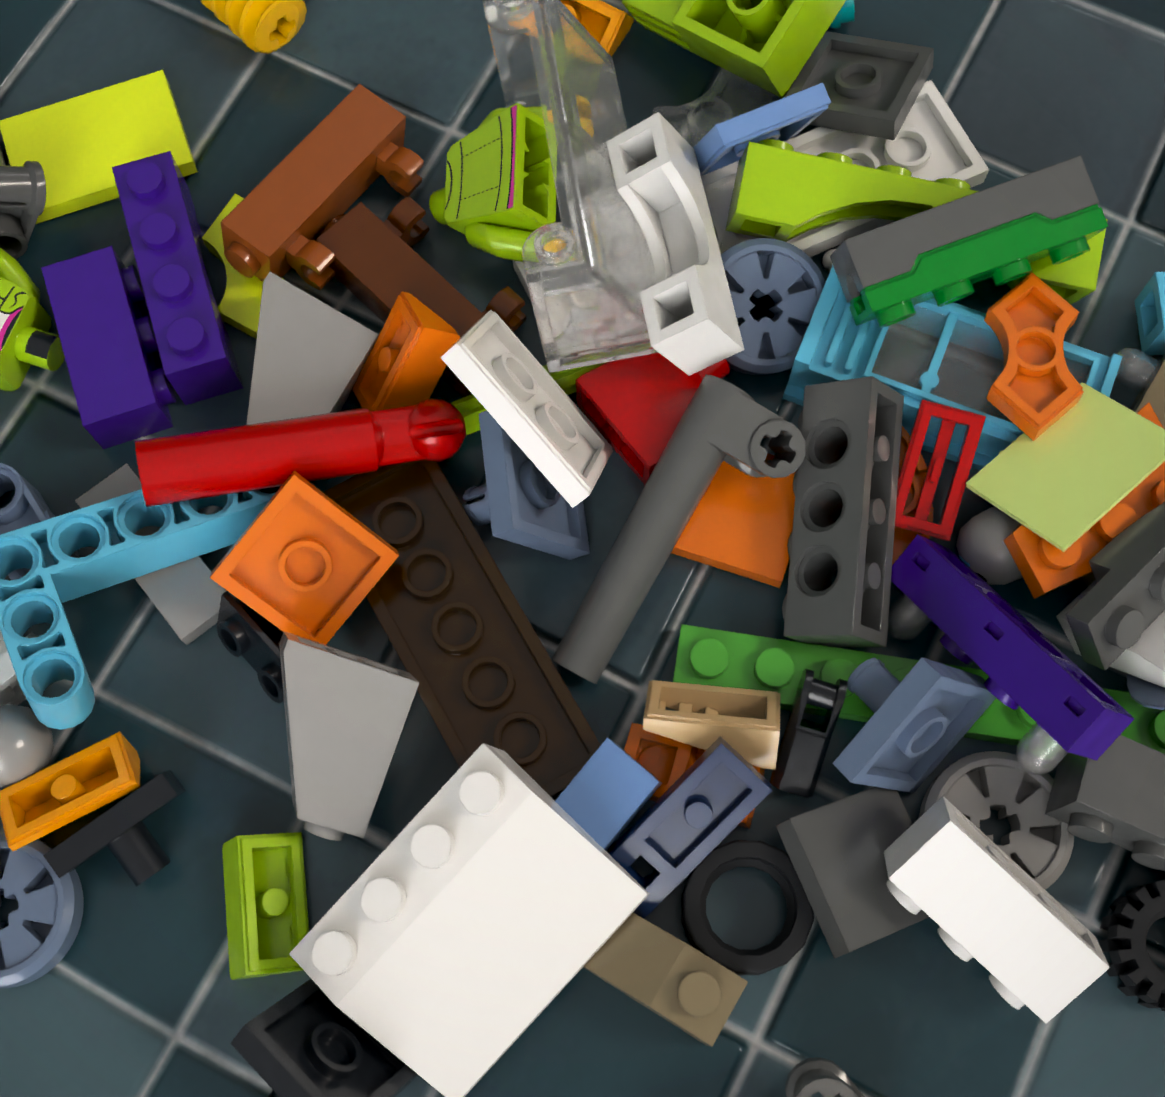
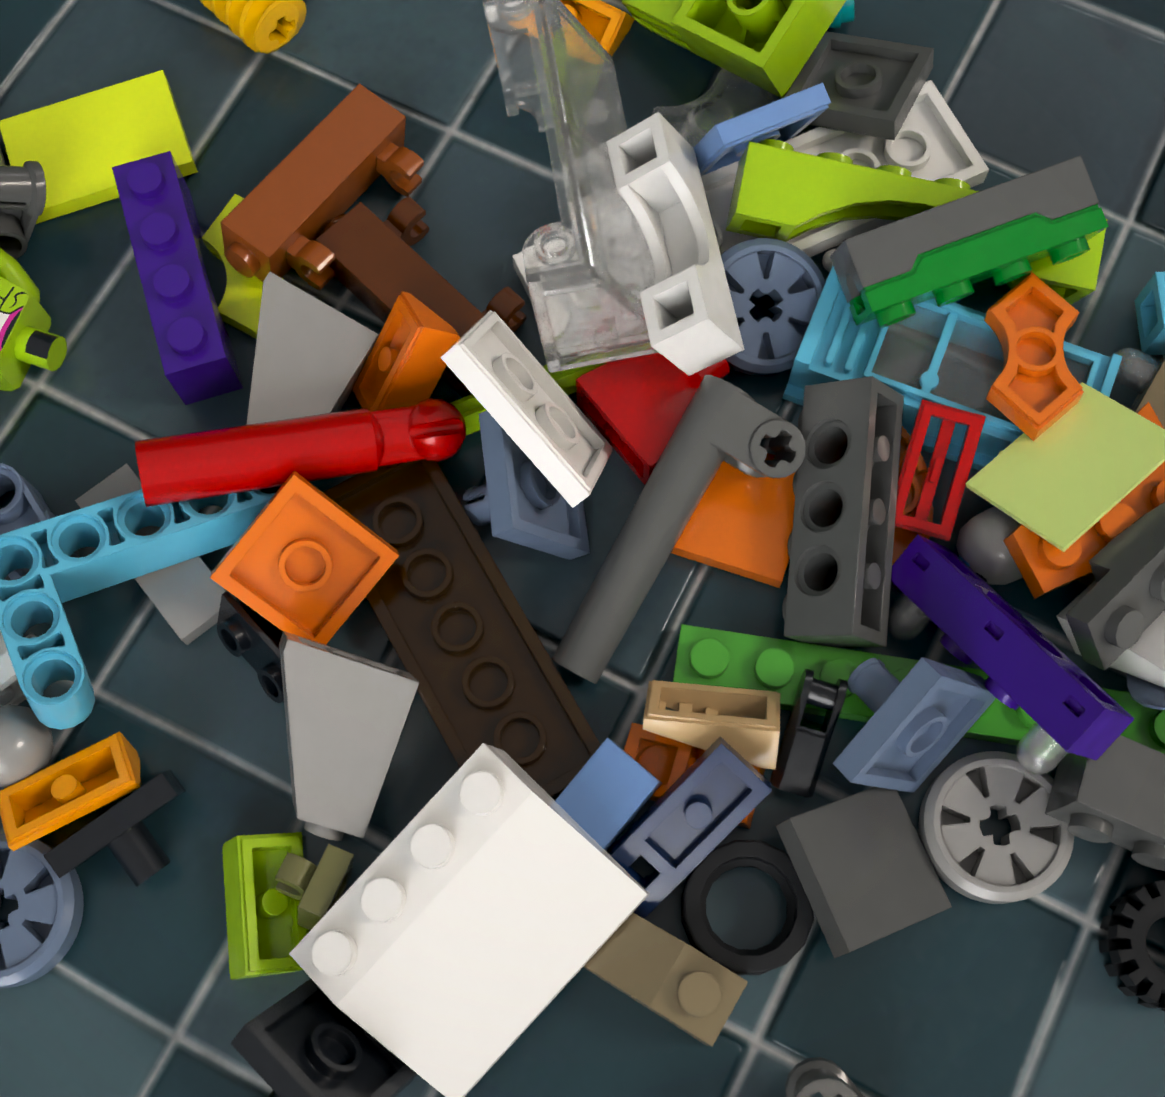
dark purple brick [41,246,176,450] -> none
lime torso [429,97,592,278] -> none
white brick [884,796,1110,1024] -> none
none -> olive tile [275,844,354,930]

